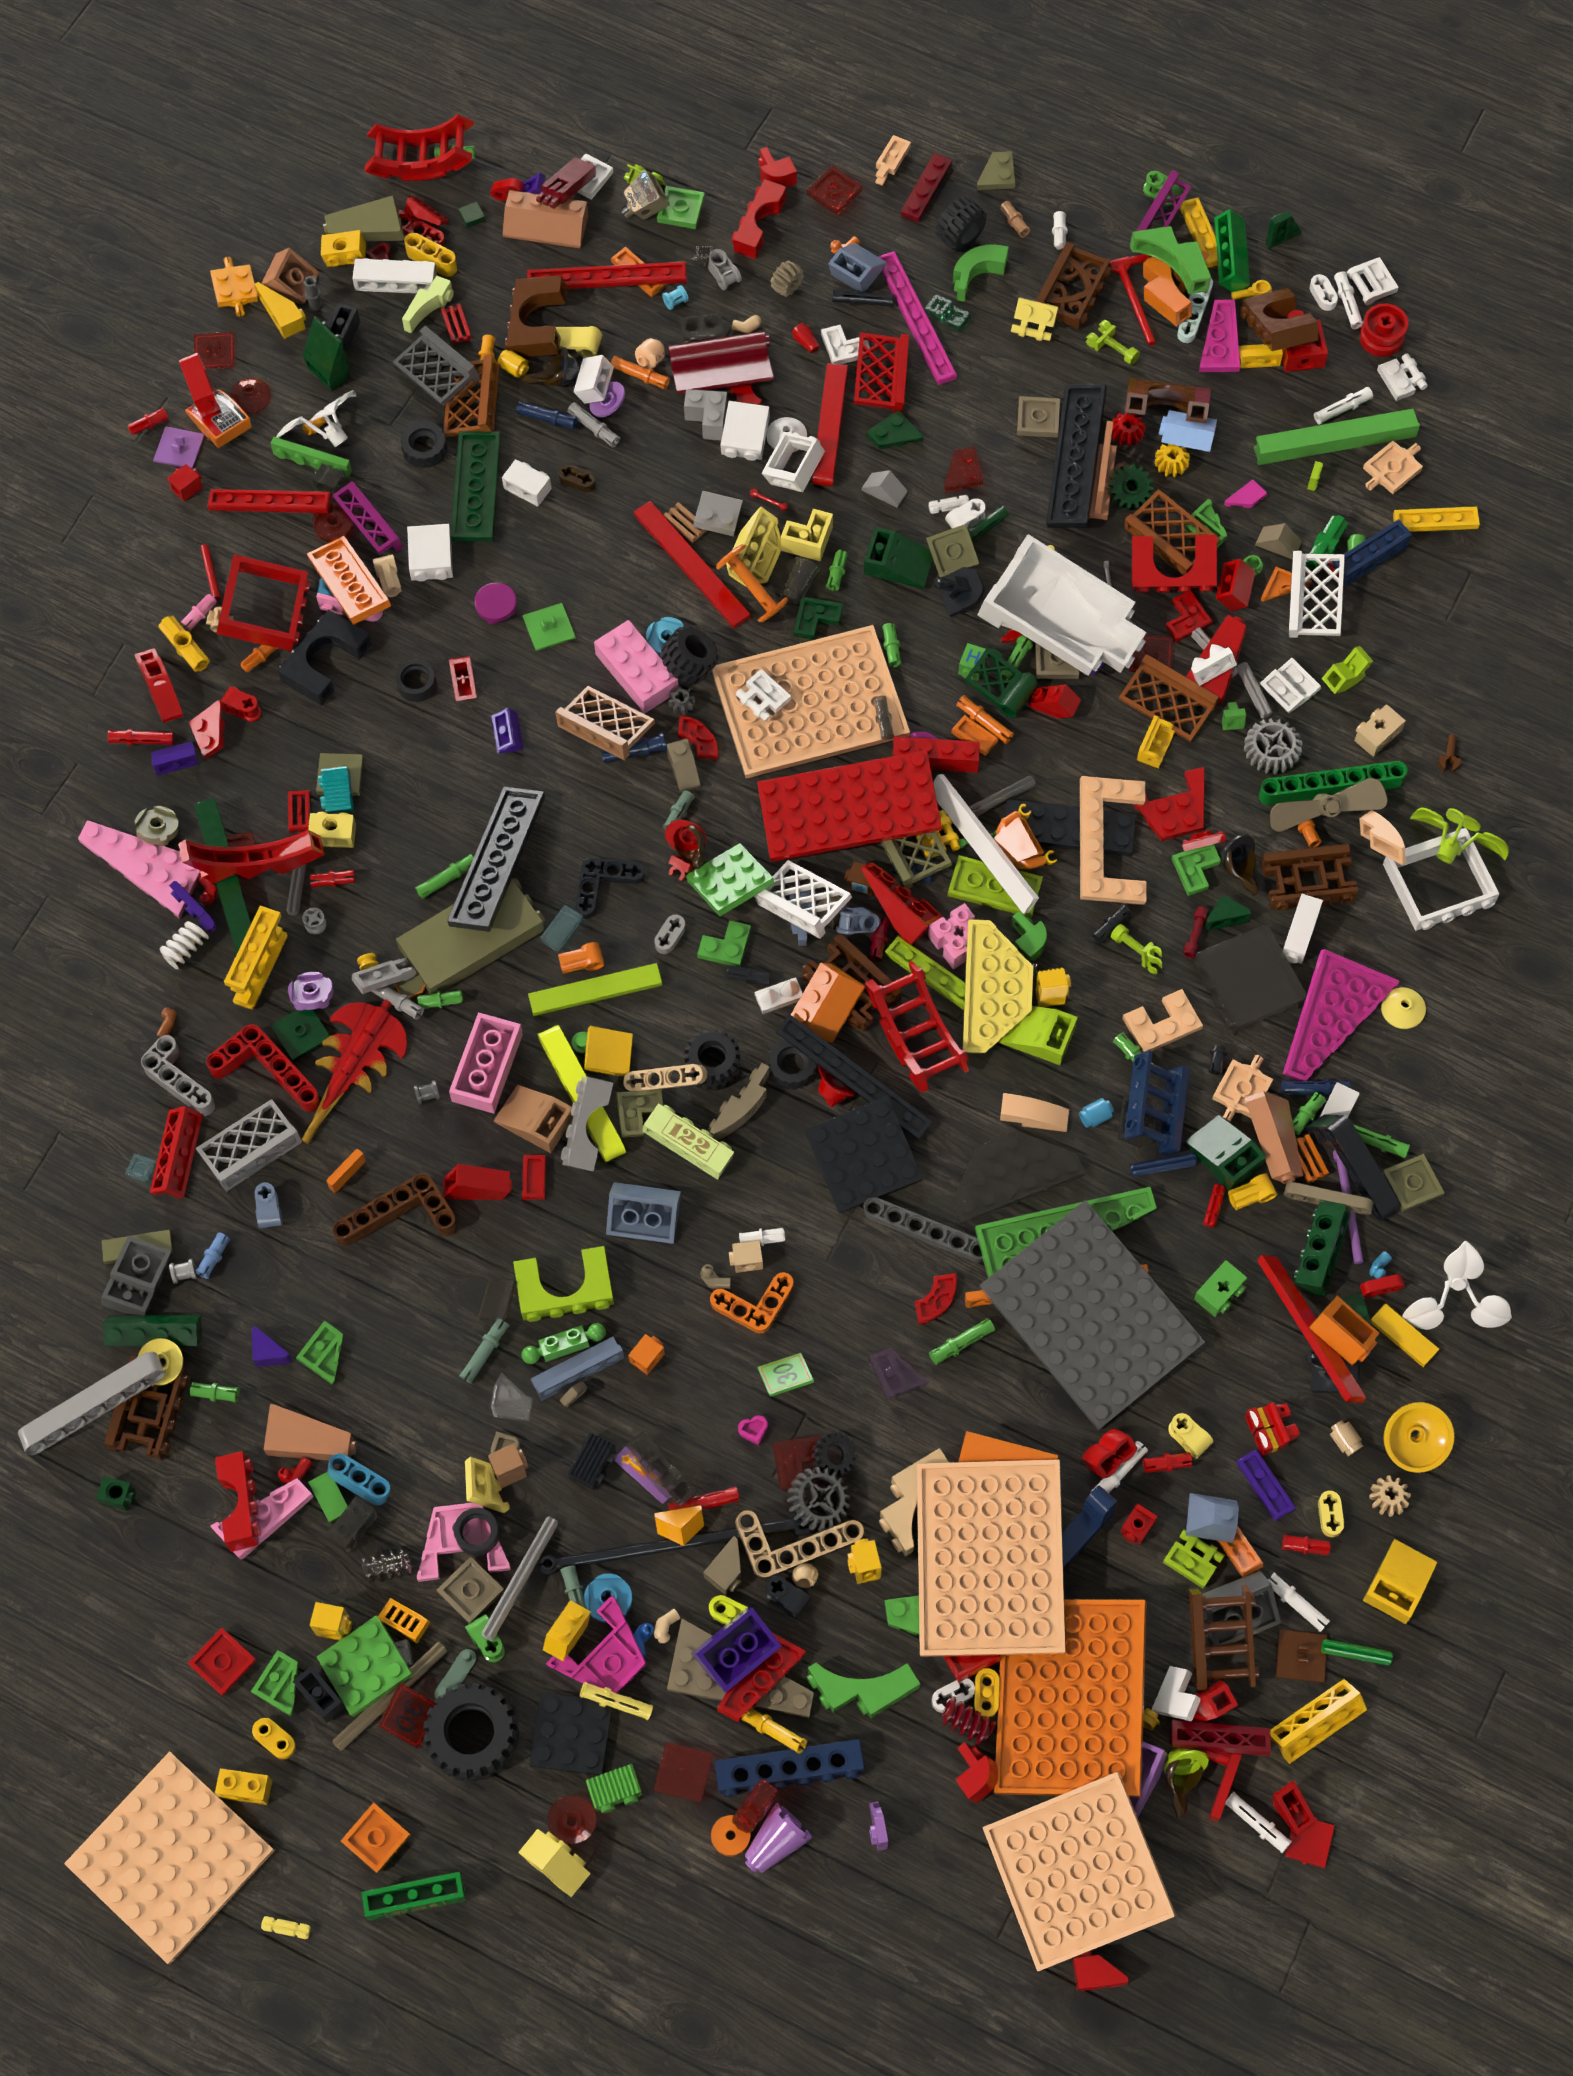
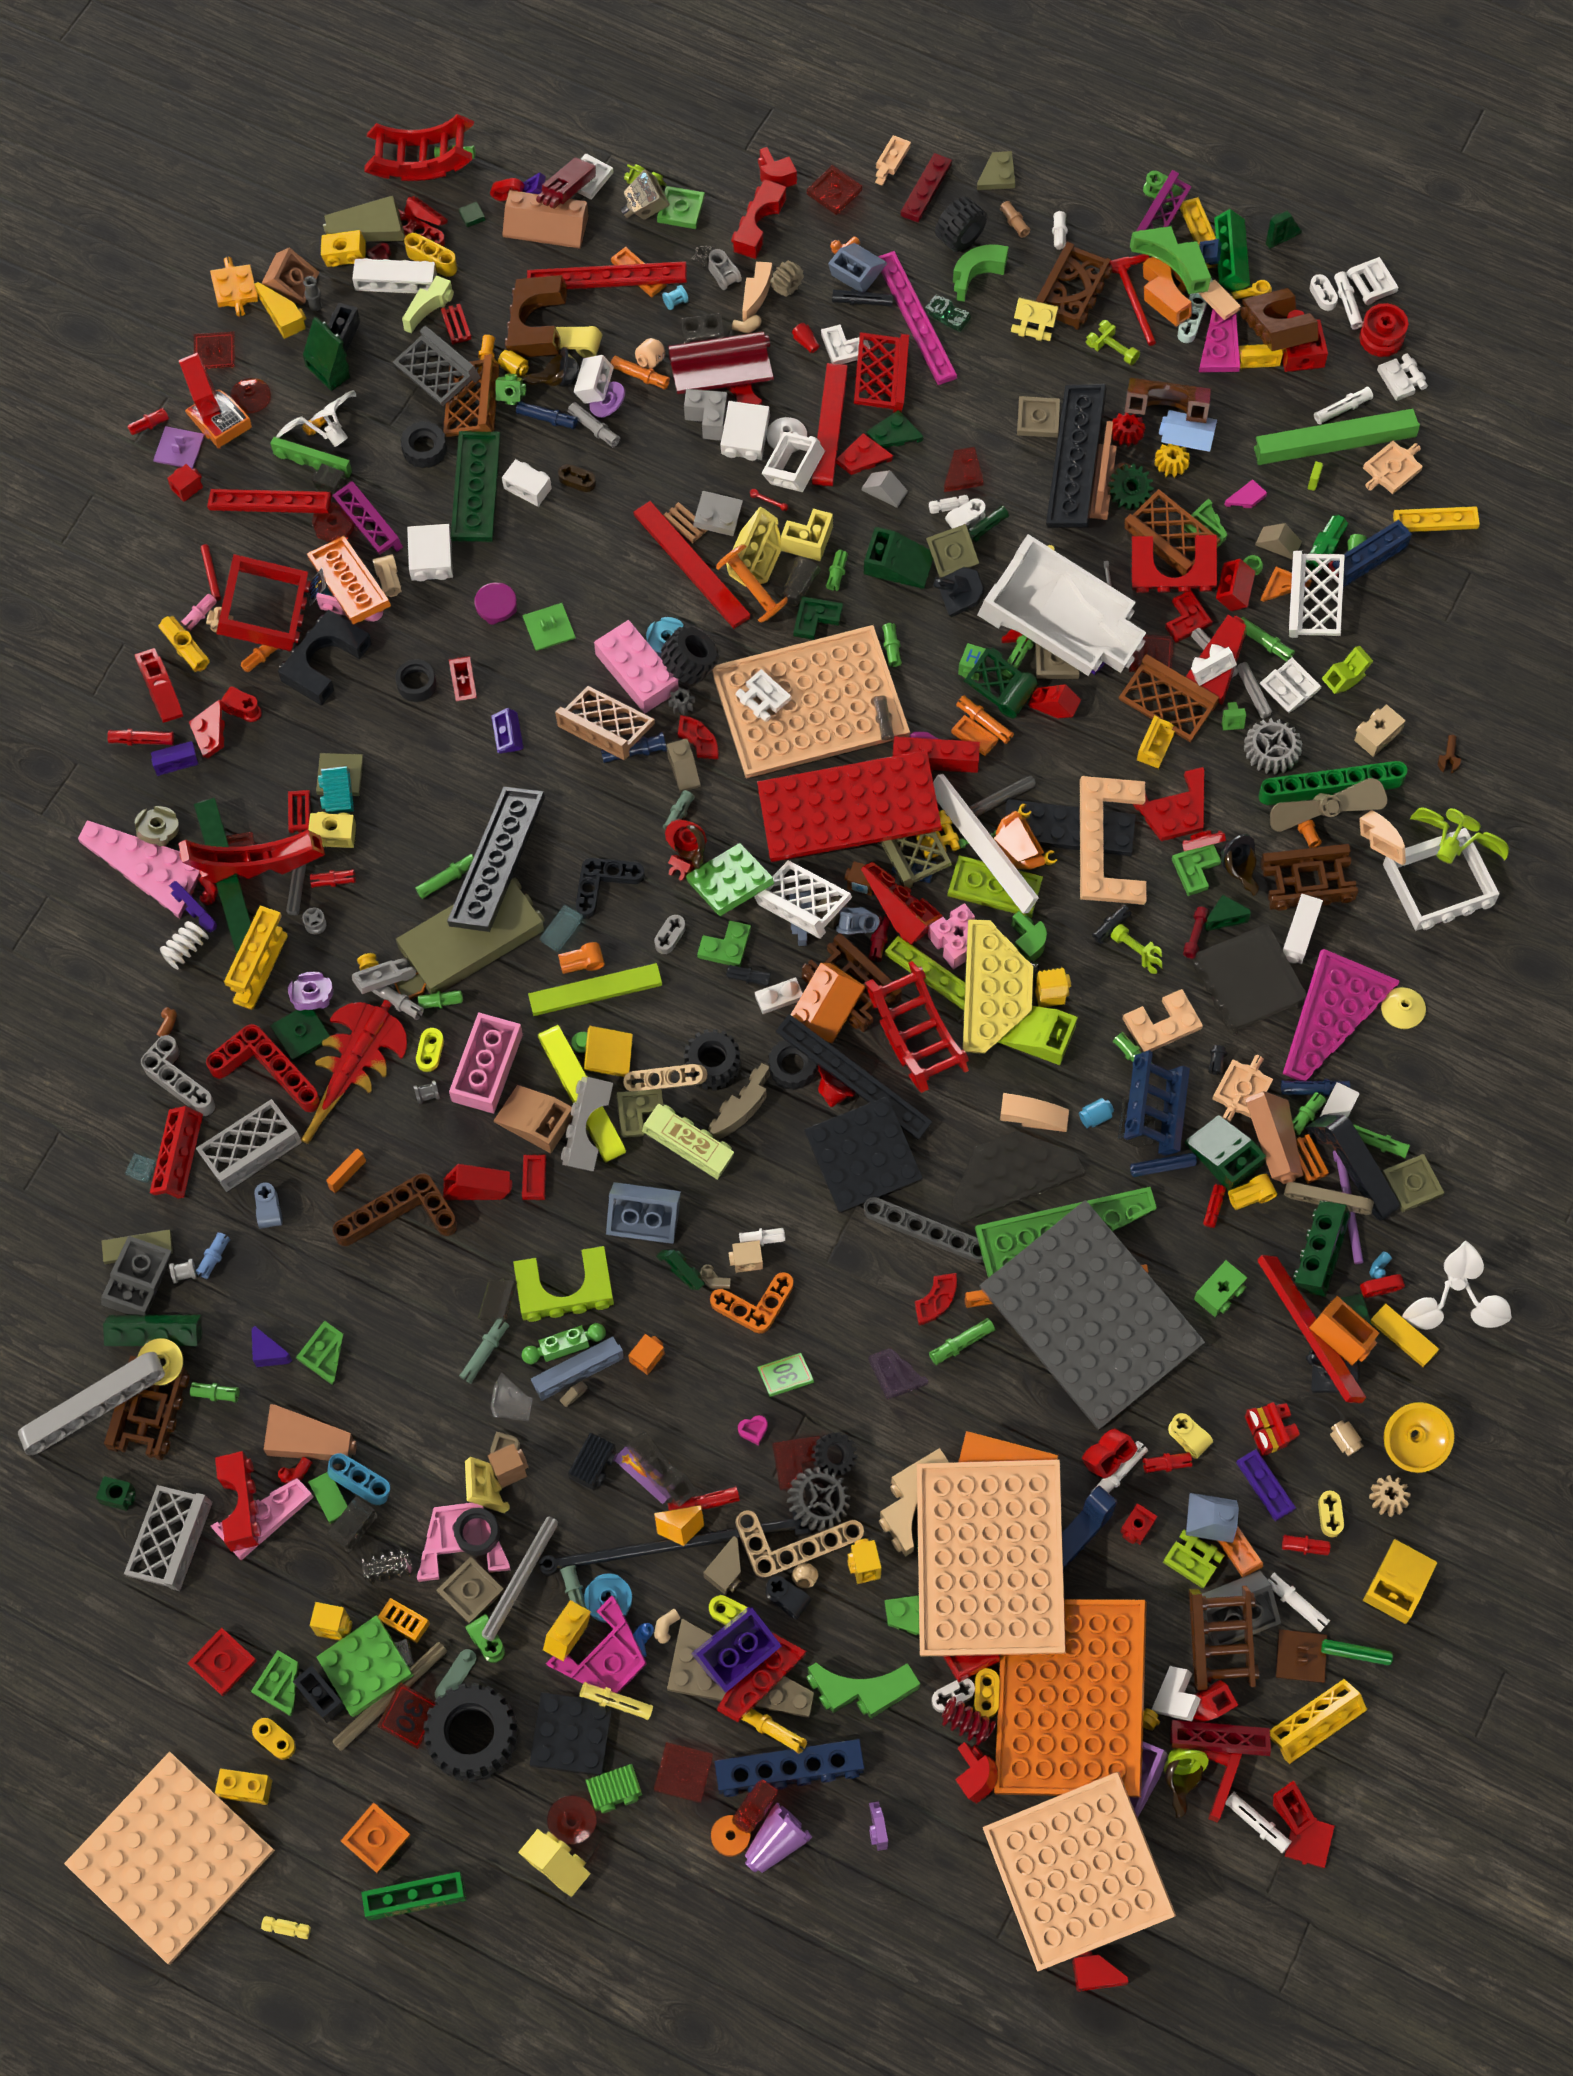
none -> light grey fence [124,1485,213,1591]
none -> sticker [307,568,326,606]
none -> neon yellow plate [416,1028,444,1072]
none -> bright green brick [496,374,526,405]
none -> dark green wing [656,1250,704,1290]
none -> light nougat slope [742,262,772,322]
none -> red wing [836,433,893,475]
none -> dark blue tile [1199,239,1222,265]
none -> light nougat tile [1199,280,1241,320]
none -> bright green pin [1241,617,1295,662]

